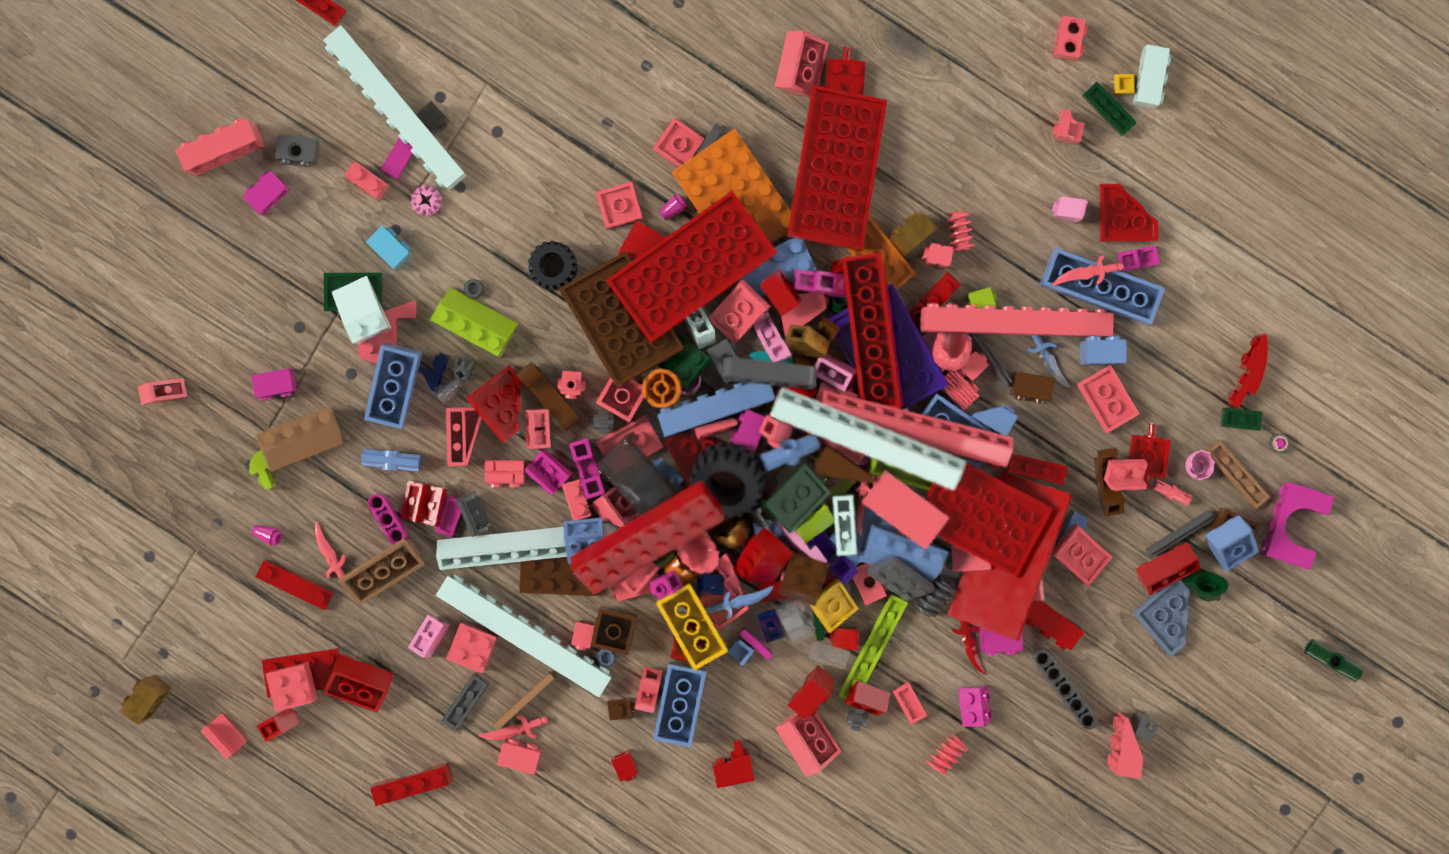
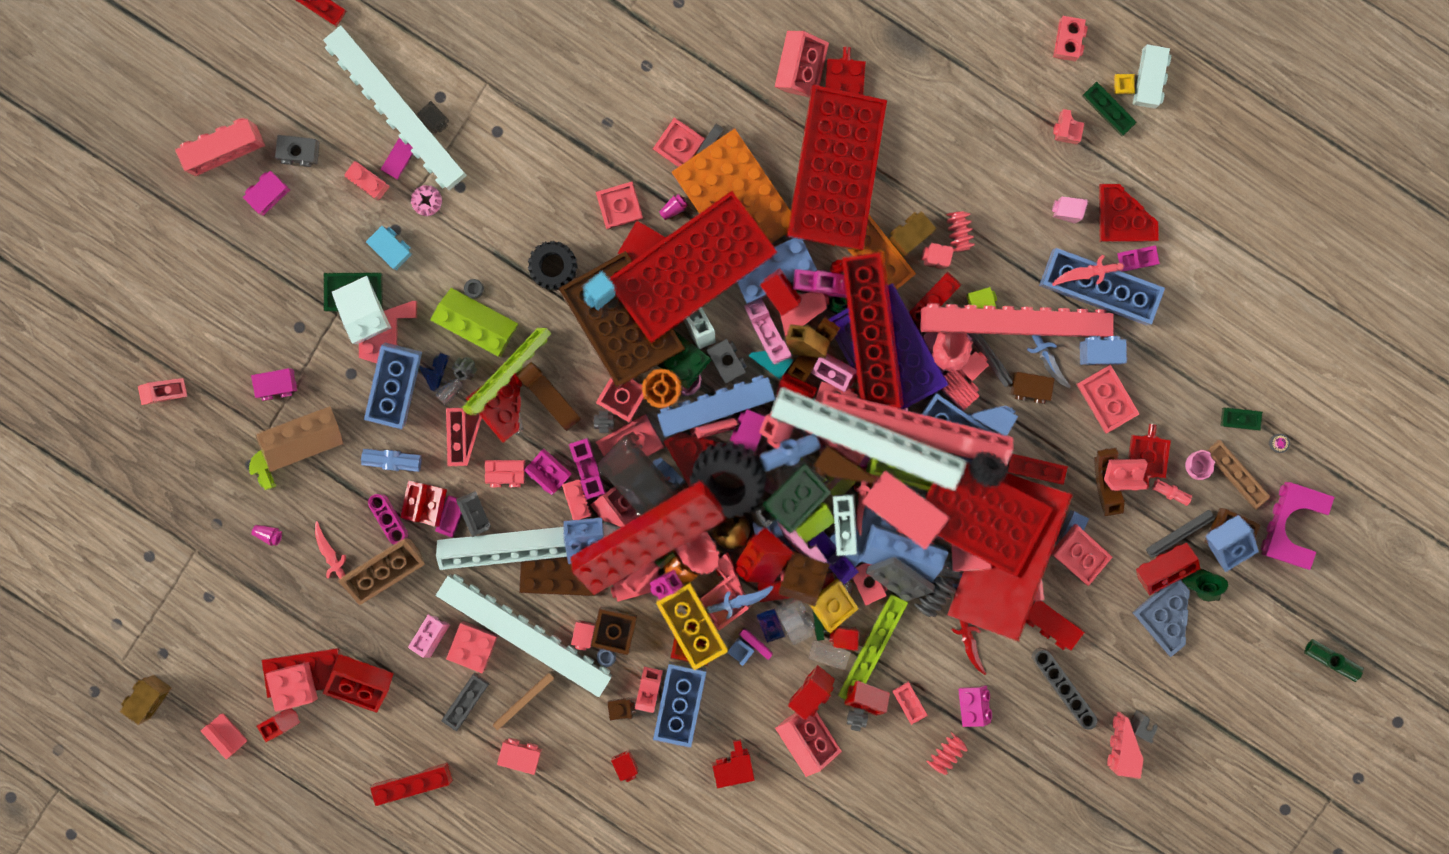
red plate [255,560,334,610] -> none
coral piece [478,715,549,740] -> none
coral brick [524,408,551,449] -> none
coral brick [558,371,586,399] -> none
clear blue slope [697,573,724,597] -> none
coral tile [708,279,770,344] -> none
dark grey beam [722,357,817,389] -> none
dark pink brick [980,628,1023,656] -> none
red slope [1227,333,1268,408] -> none
none -> lime plate [462,328,551,415]
none -> medium azure brick [583,272,615,311]
none -> black tyre [968,451,1007,488]

